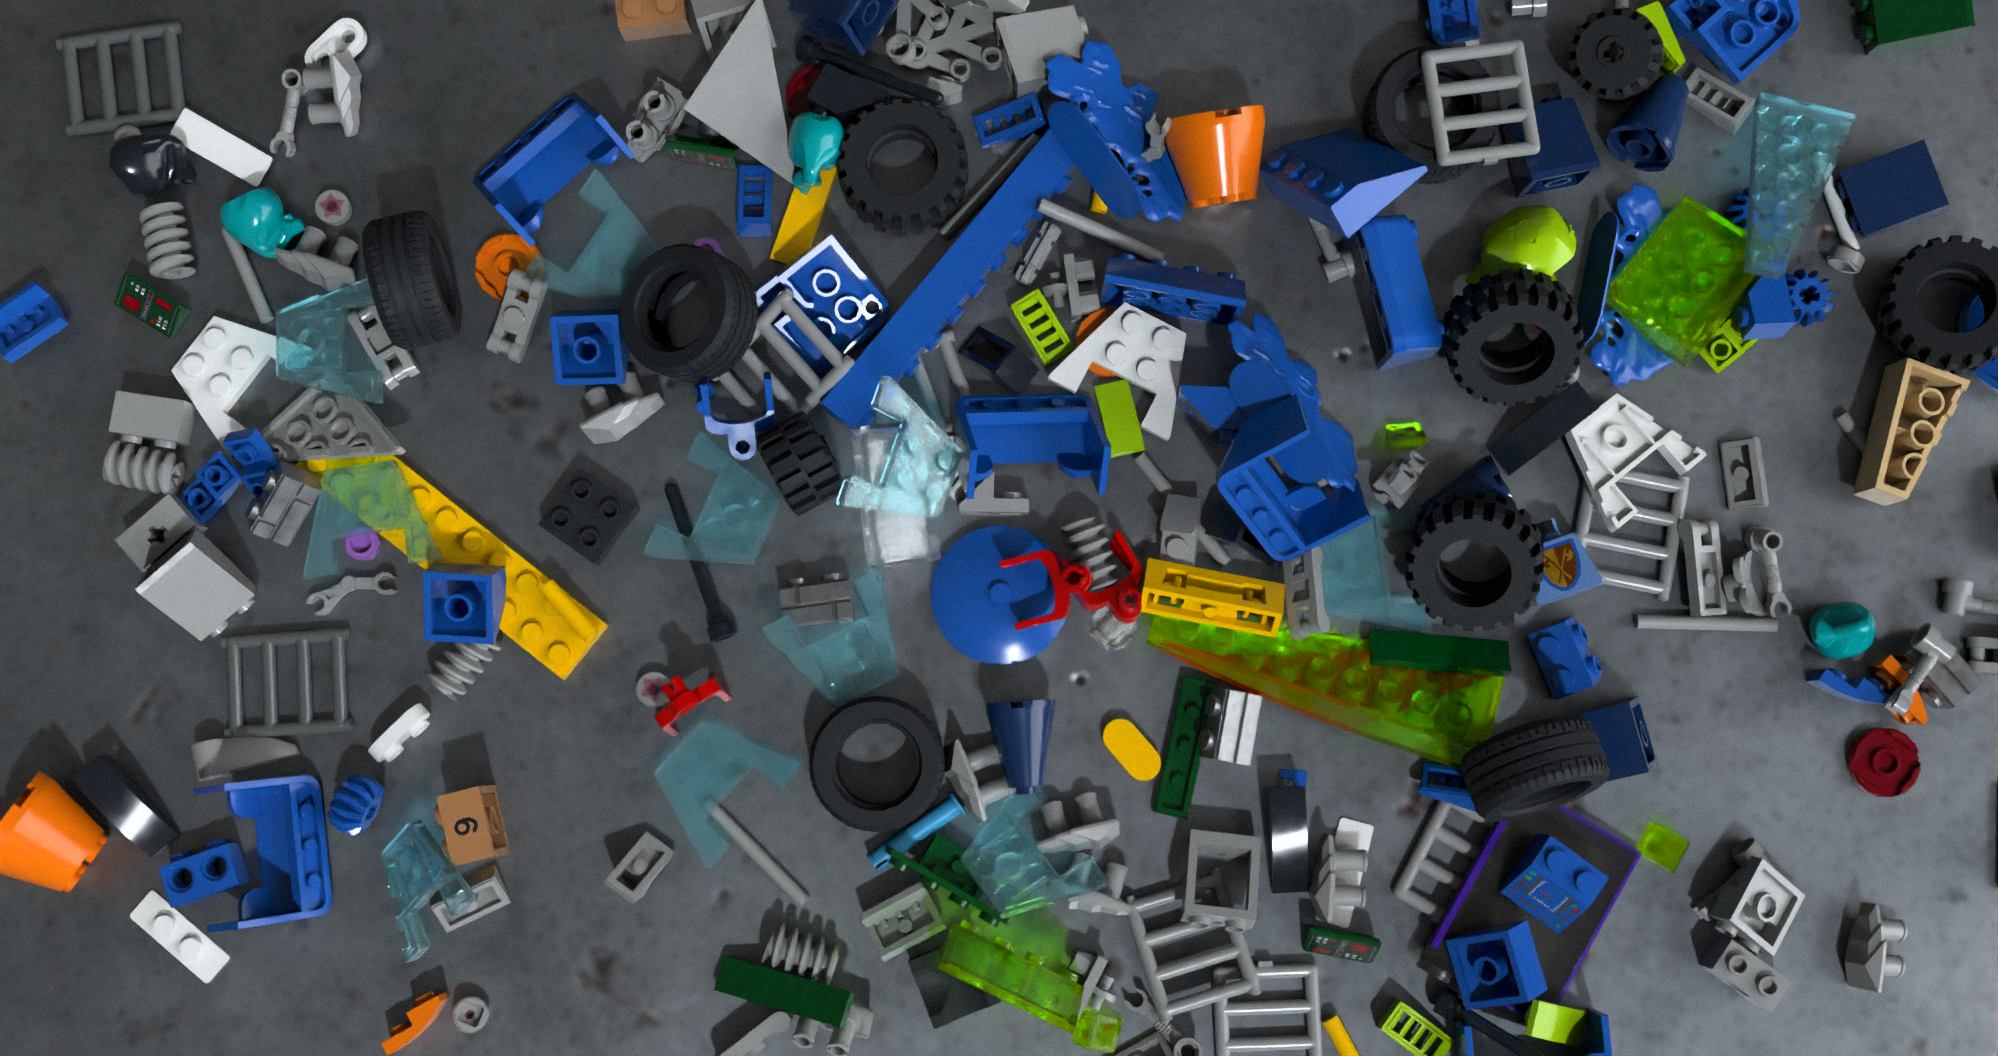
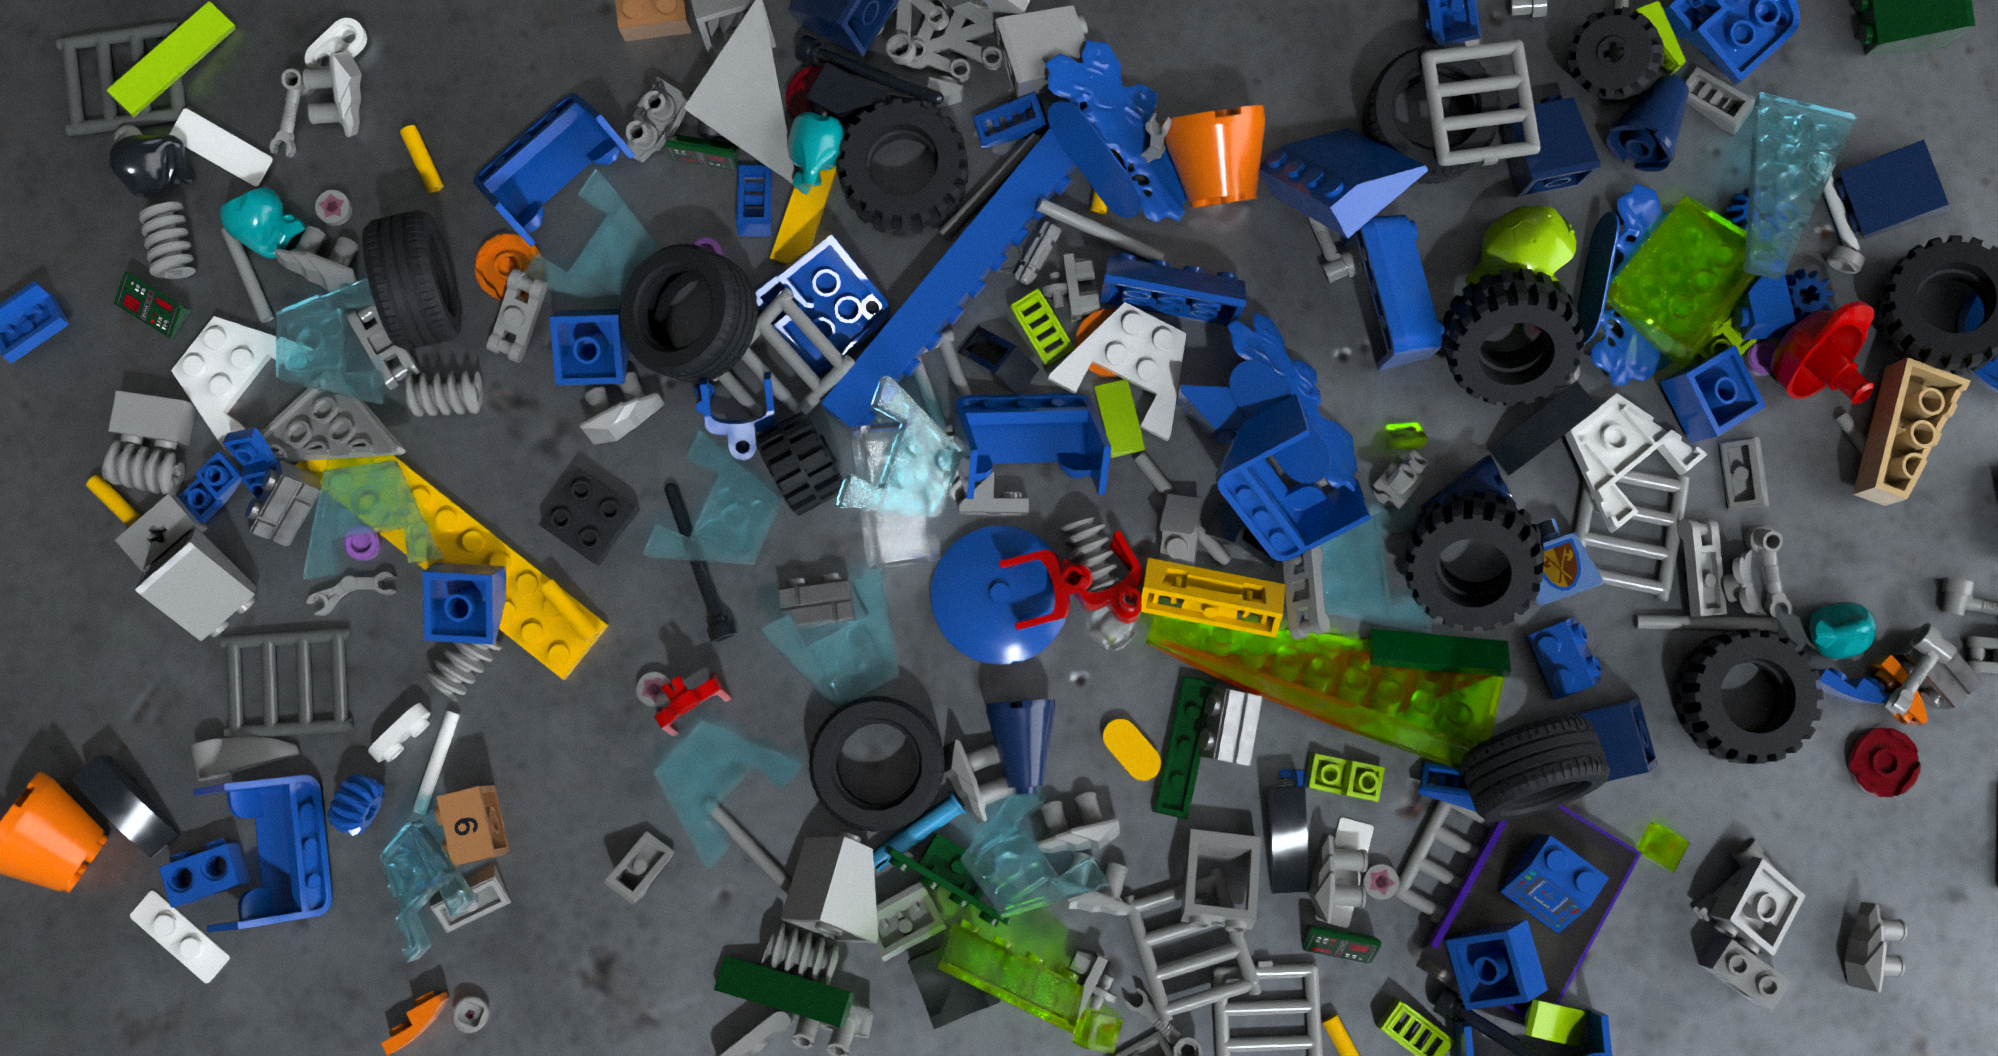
none -> yellow piece [86,474,142,528]
none -> lime tile [106,1,236,118]
none -> yellow piece [400,125,444,193]
none -> light grey piece [405,370,483,416]
none -> white bar [412,710,460,815]
none -> light grey slope [781,832,879,943]
none -> lime slope [1304,753,1385,802]
none -> light grey tile [1362,864,1399,900]
none -> blue slope [1660,345,1766,443]
none -> black tyre [1674,628,1824,764]
none -> medium lavender tile [1744,340,1778,376]
none -> red piece [1771,301,1874,405]

